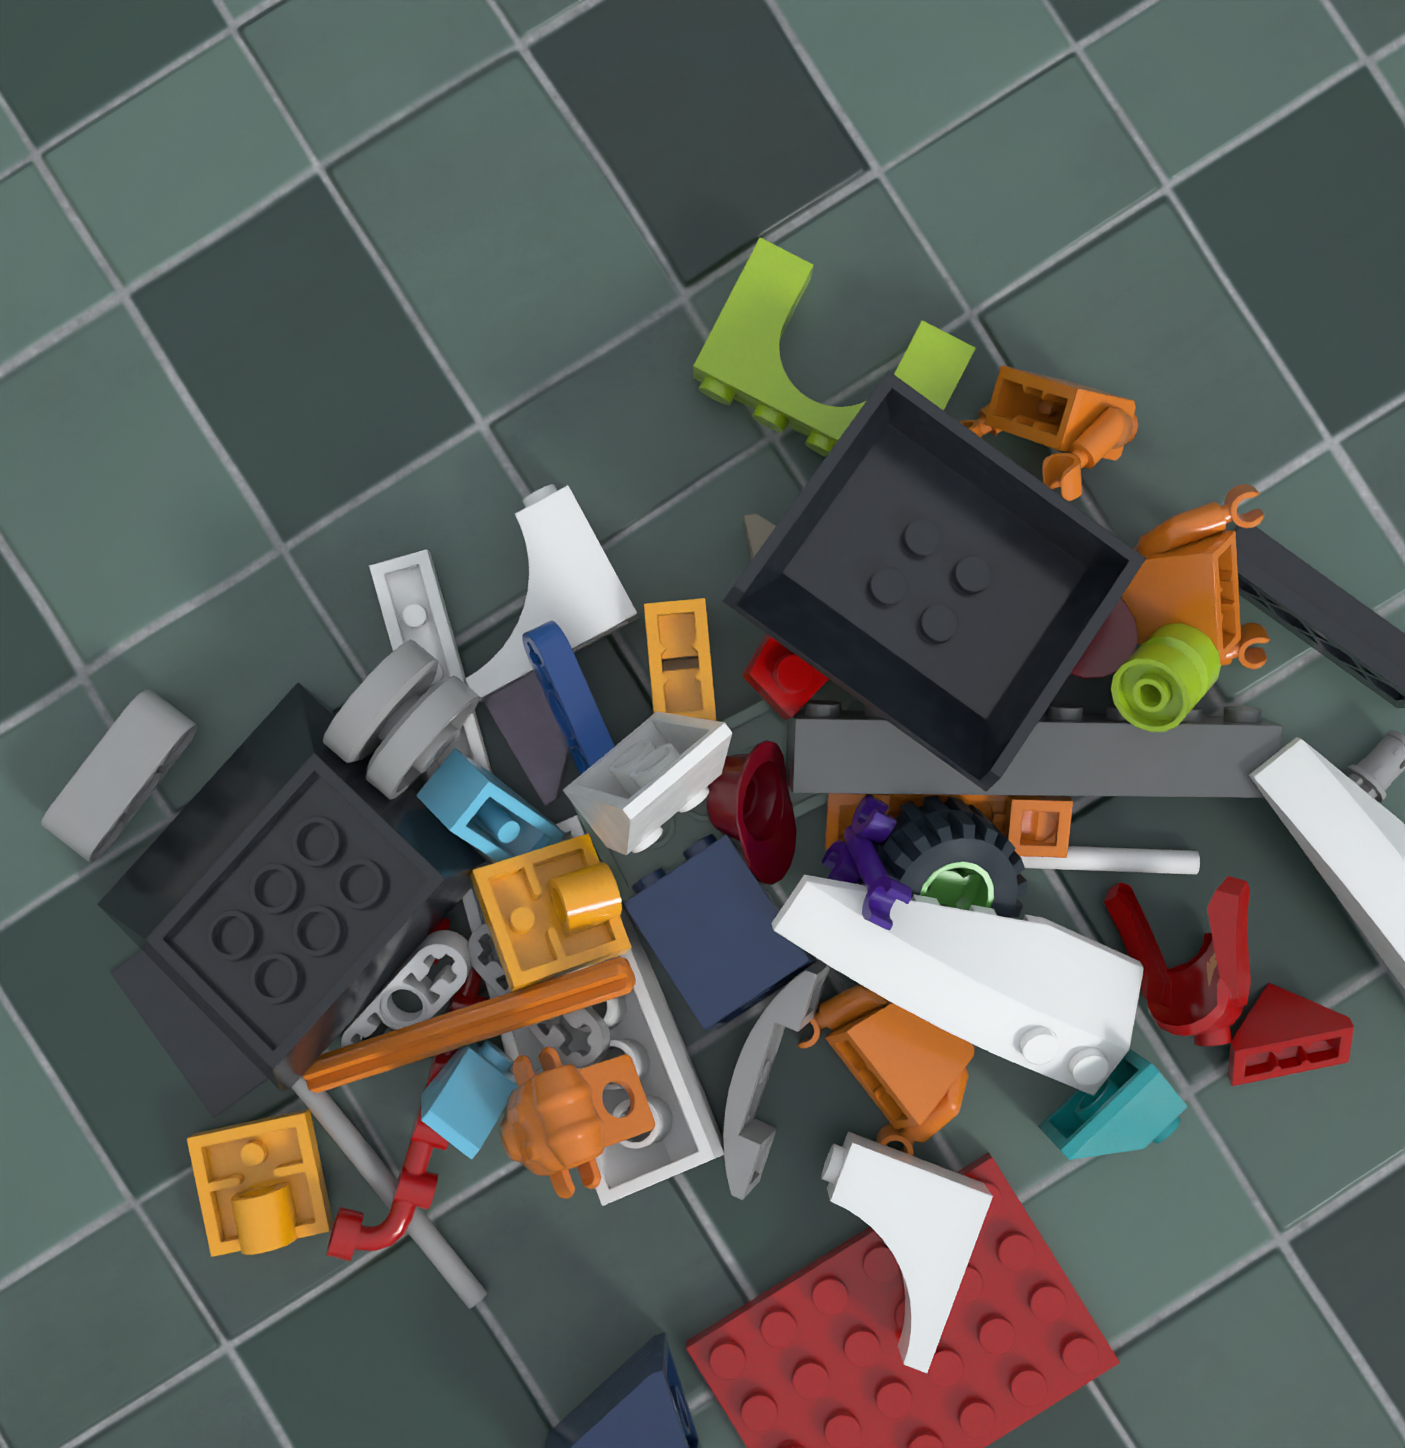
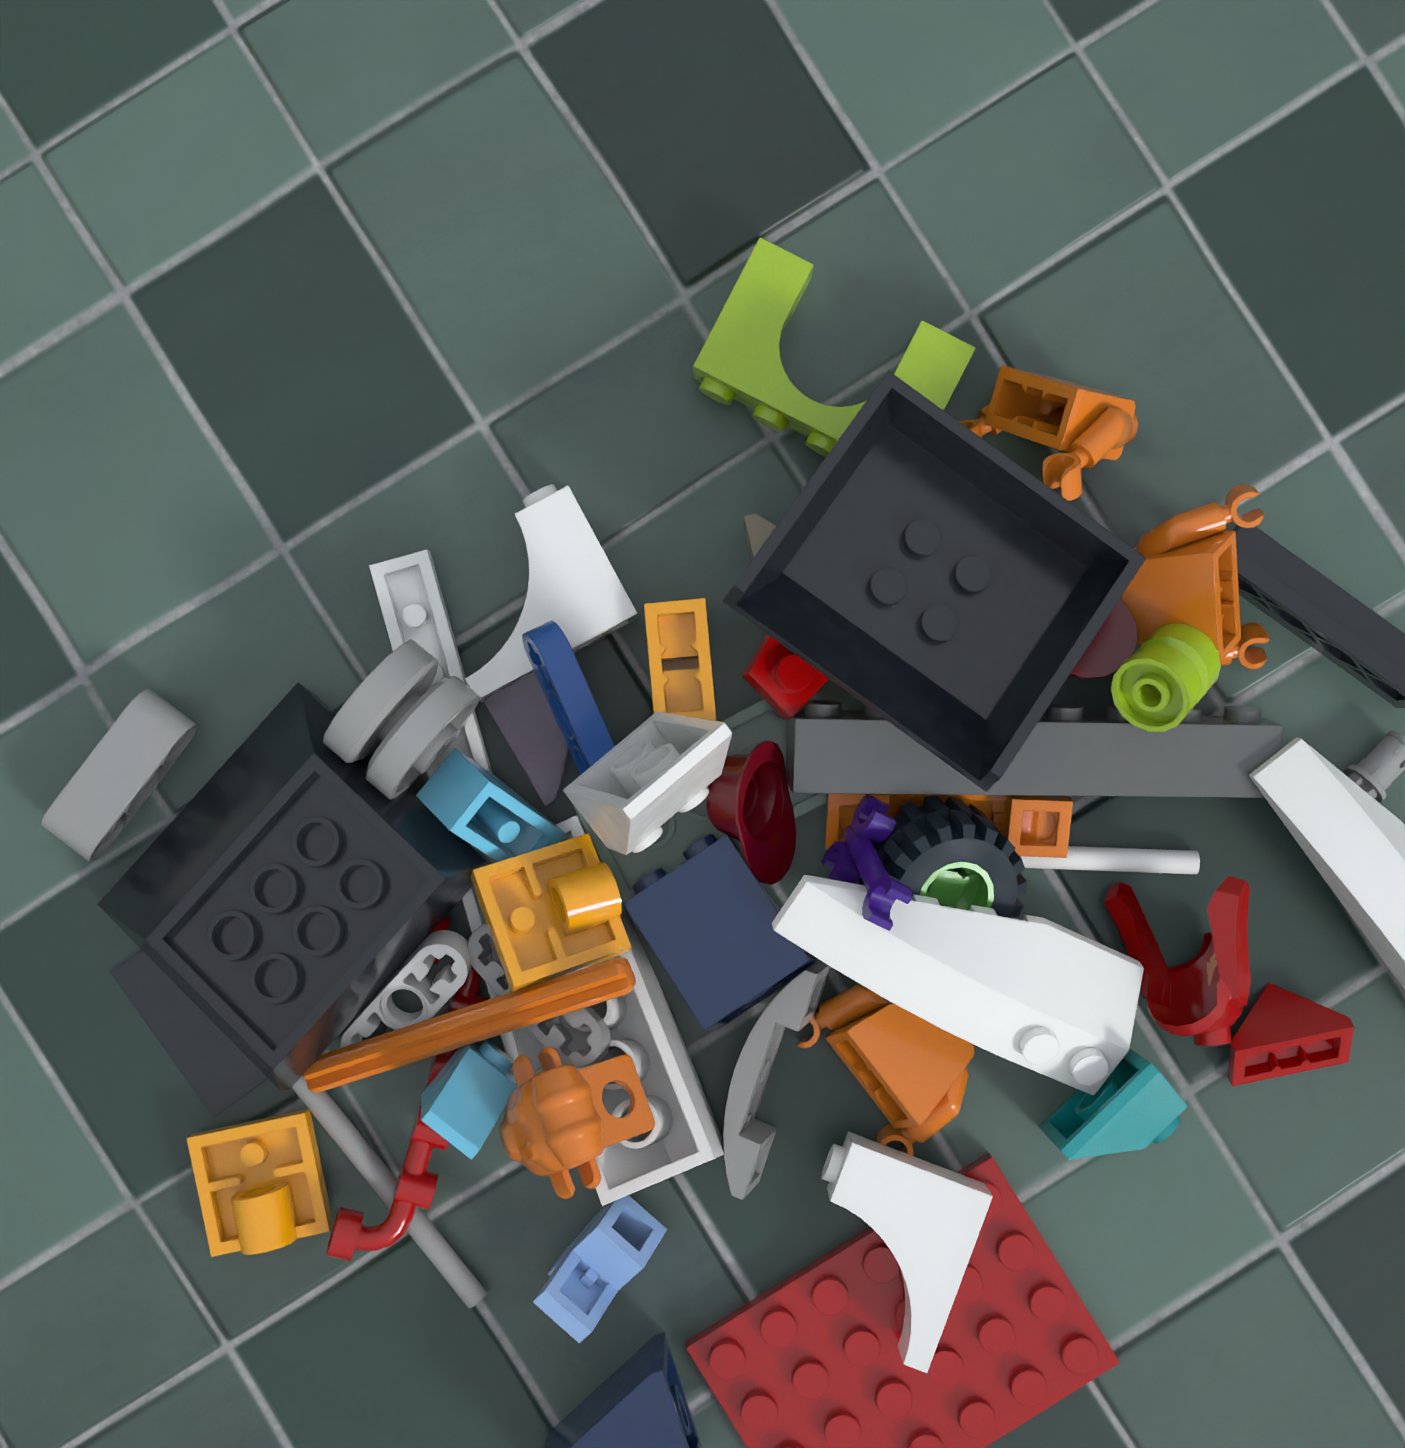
none -> light blue brick [533,1195,667,1343]

